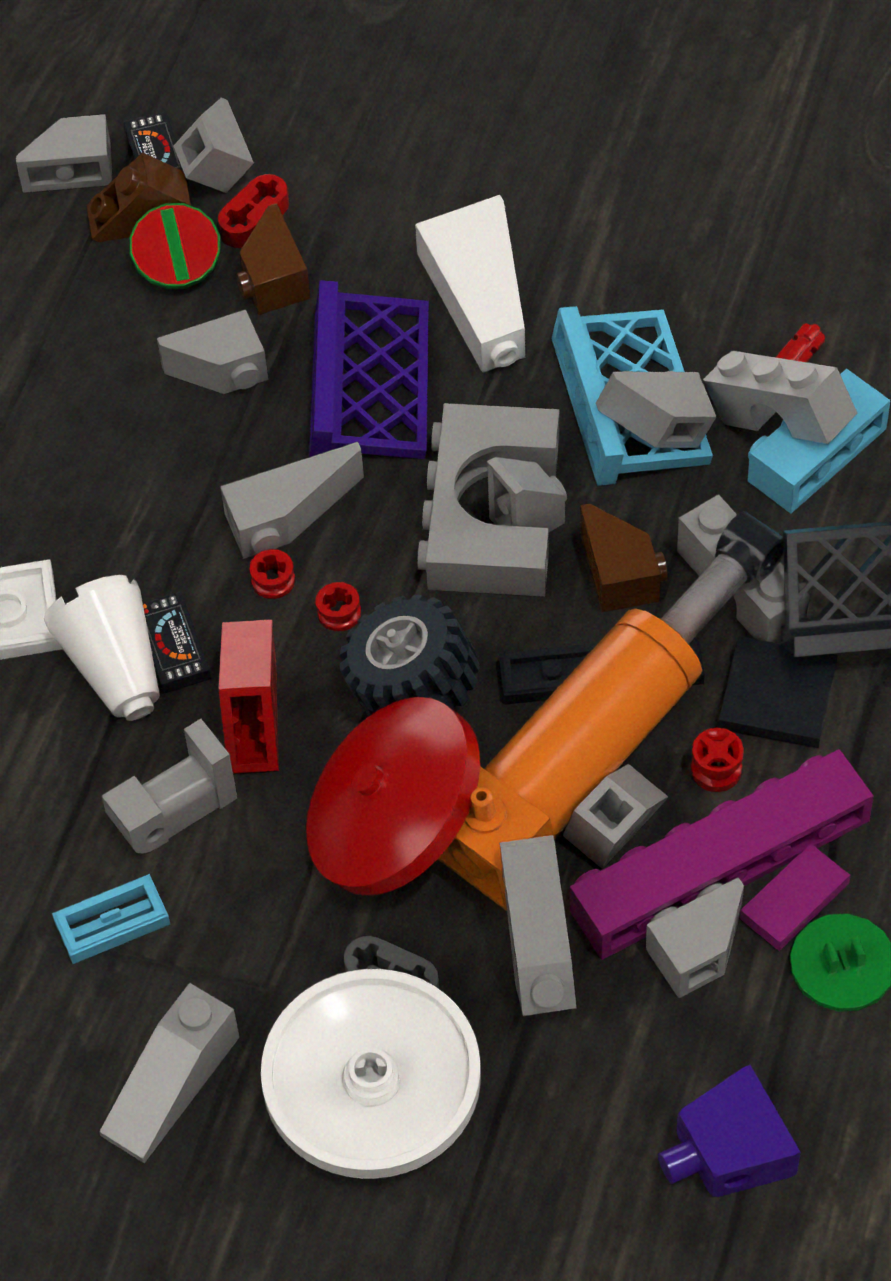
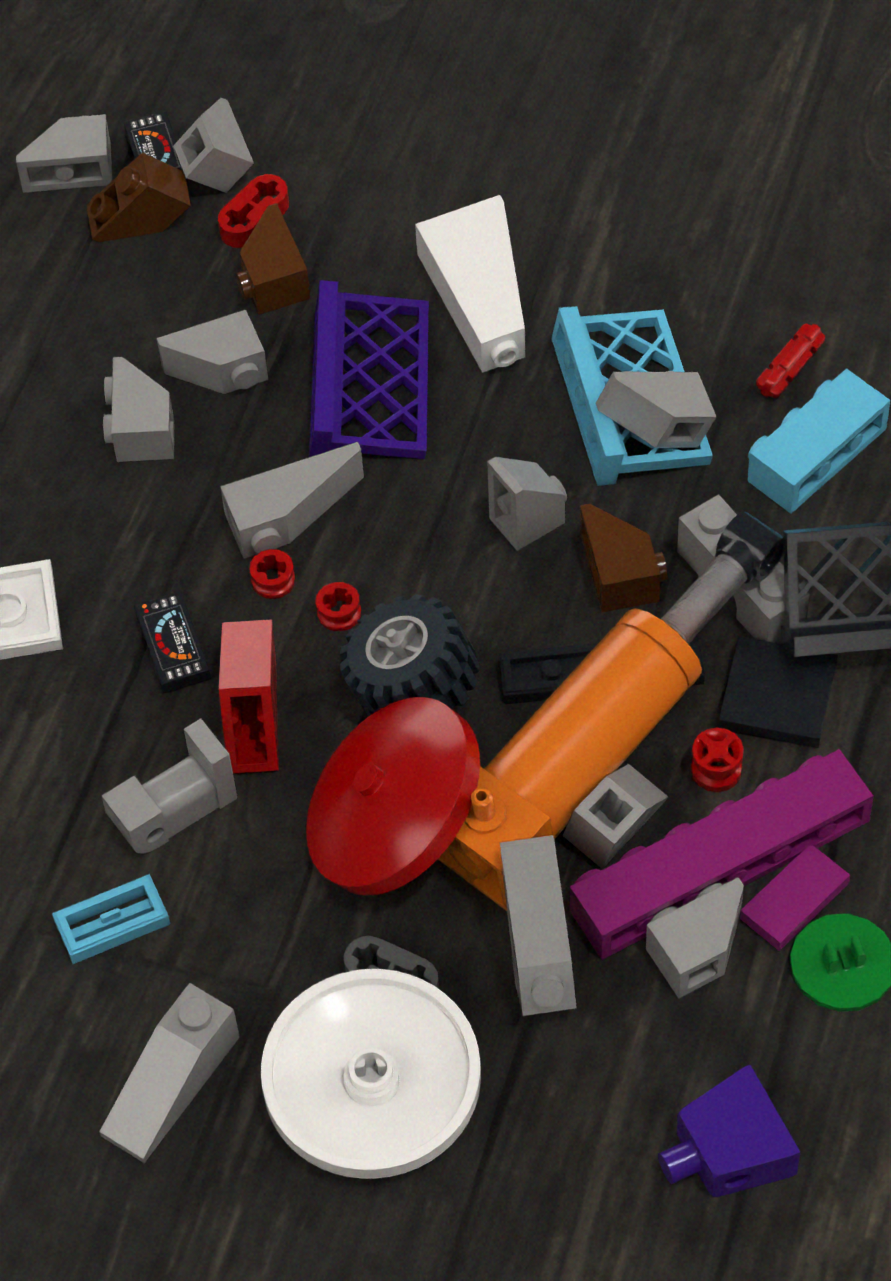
white cone [44,575,160,721] -> none
red piece [130,203,220,289] -> none
light grey arch [418,403,559,596] -> none
light grey arch [703,351,857,444] -> none
none -> light grey slope [103,357,174,462]

